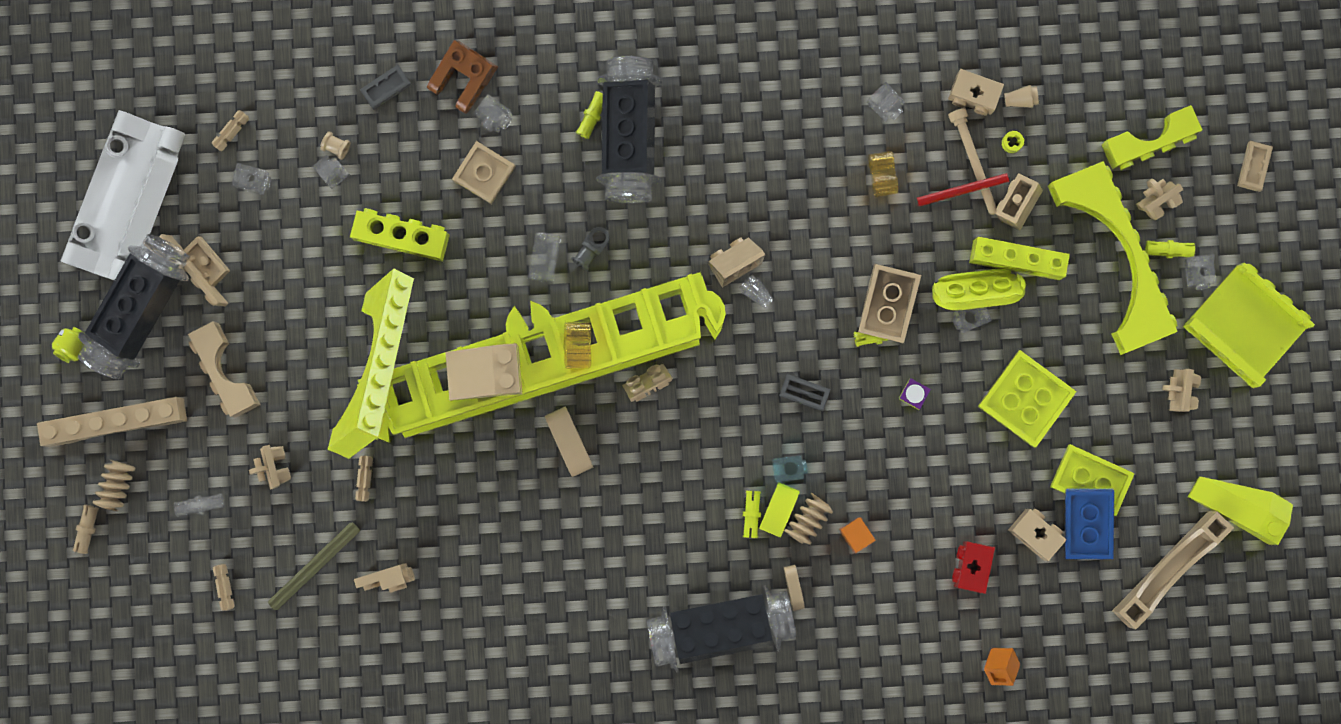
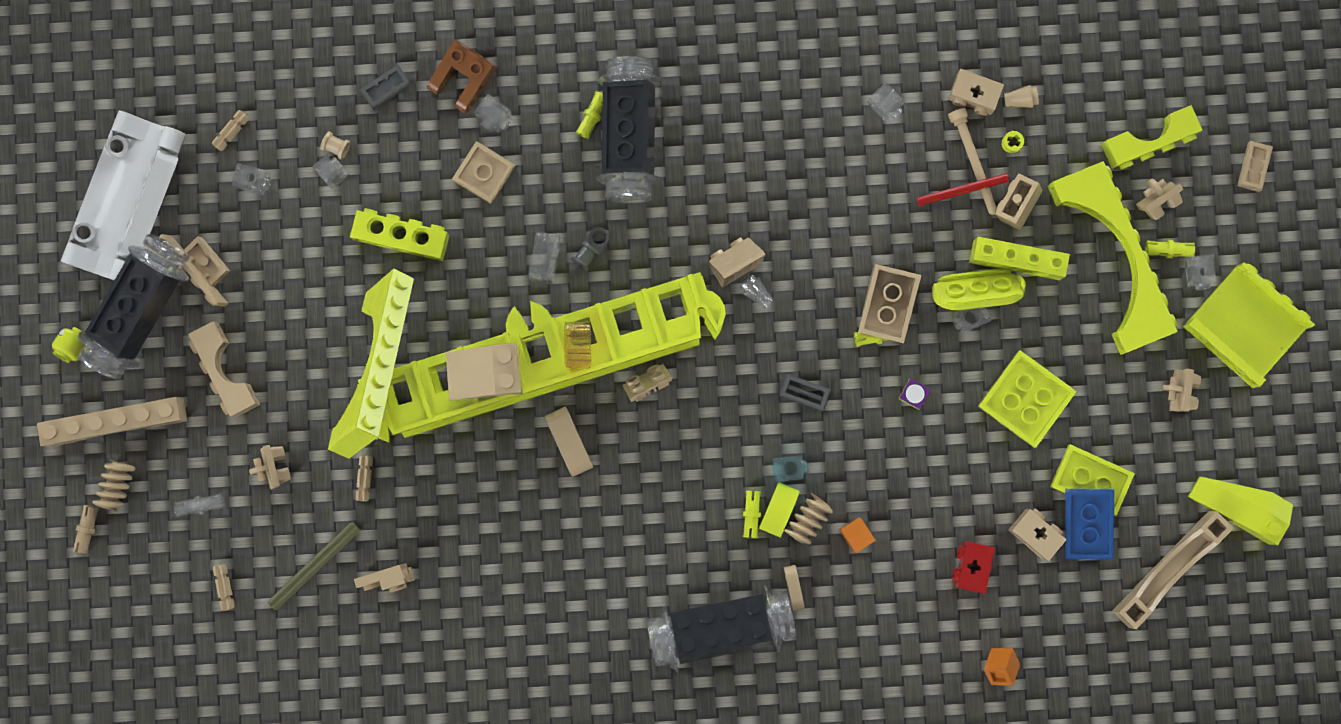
clear yellow axle [868,151,899,197] -> none

